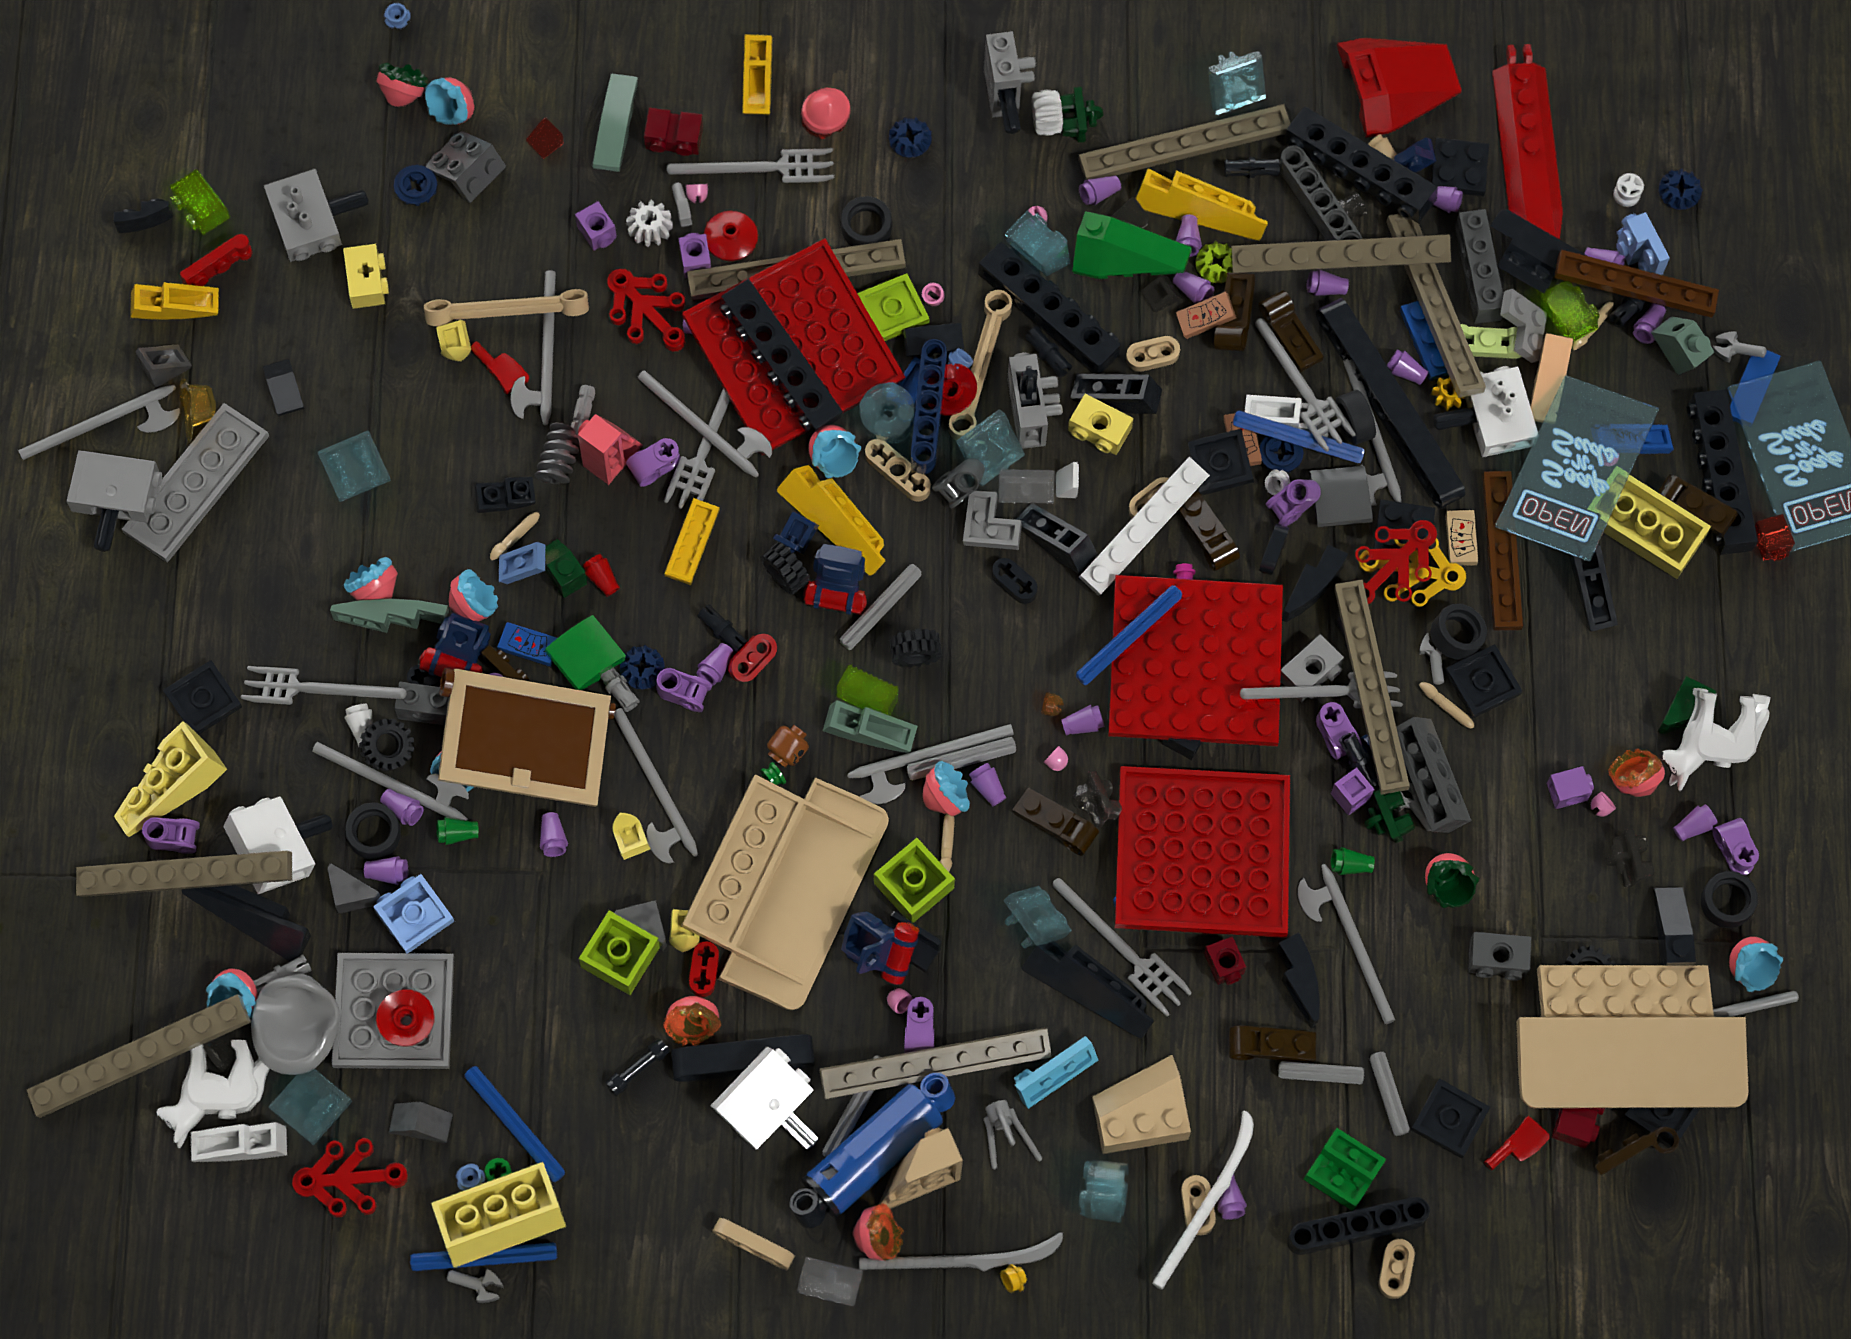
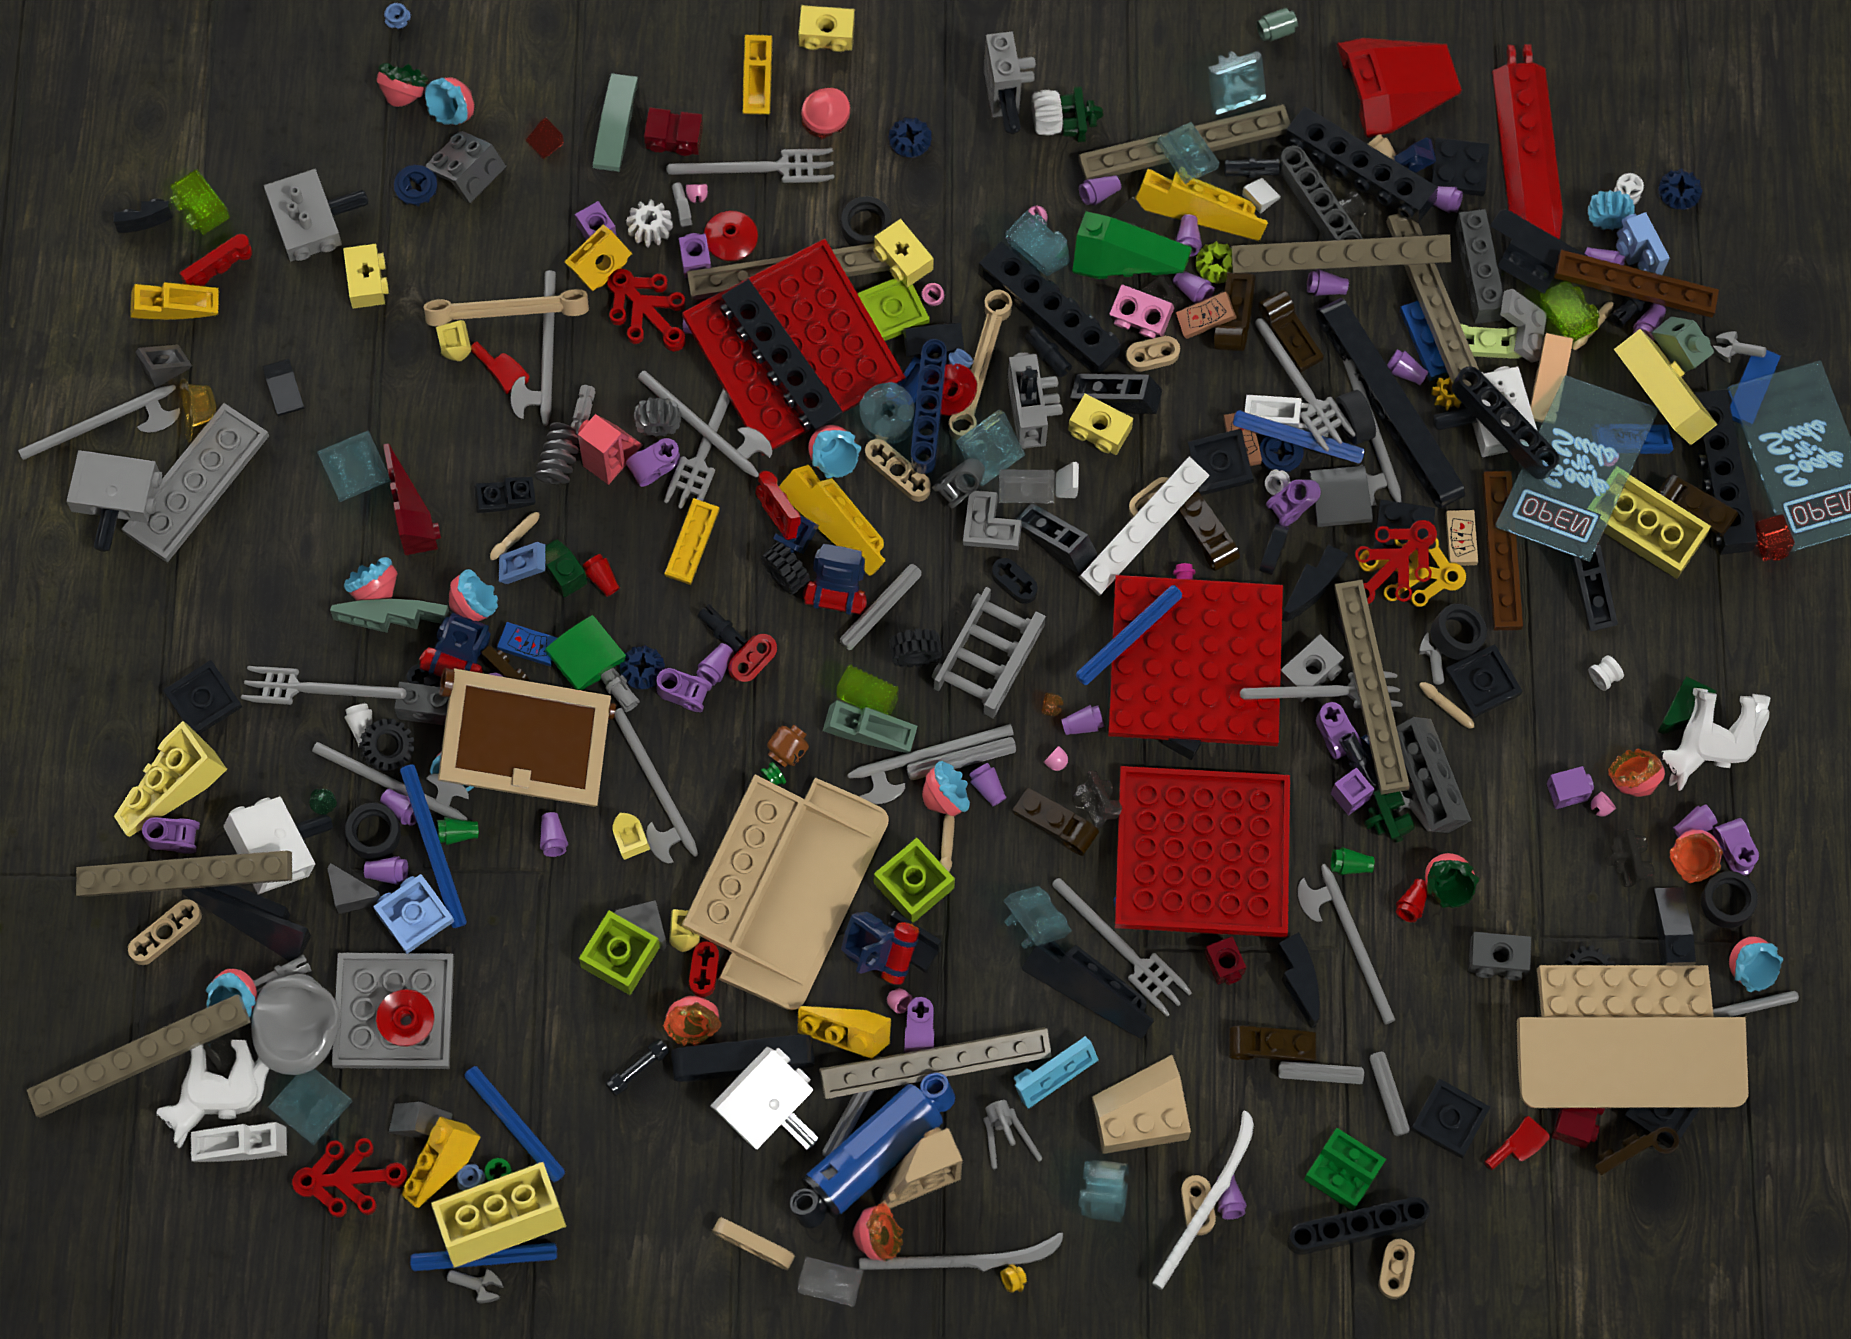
none -> tan beam [128,900,202,965]
none -> clear green plate [309,789,337,815]
none -> dark red wedge [383,443,441,555]
none -> blue axle [400,765,467,928]
none -> yellow slope [401,1117,480,1208]
none -> yellow brick [564,225,632,291]
none -> dark grey gear [634,397,681,437]
none -> red hinge [755,471,801,540]
none -> yellow slope [797,1006,891,1059]
none -> light yellow brick [799,6,854,52]
none -> light yellow brick [873,219,934,287]
none -> light grey fence [932,587,1046,719]
none -> bright pink brick [1109,284,1174,339]
none -> clear light blue plate [1157,122,1219,184]
none -> white slope [1242,178,1280,214]
none -> sand green brick [1256,8,1298,41]
none -> red cone [1396,879,1427,922]
none -> black beam [1452,366,1560,480]
none -> medium azure gear [1588,190,1635,231]
none -> white wheel [1588,655,1624,691]
none -> light yellow brick [1614,329,1717,445]
none -> hair [1670,830,1723,883]

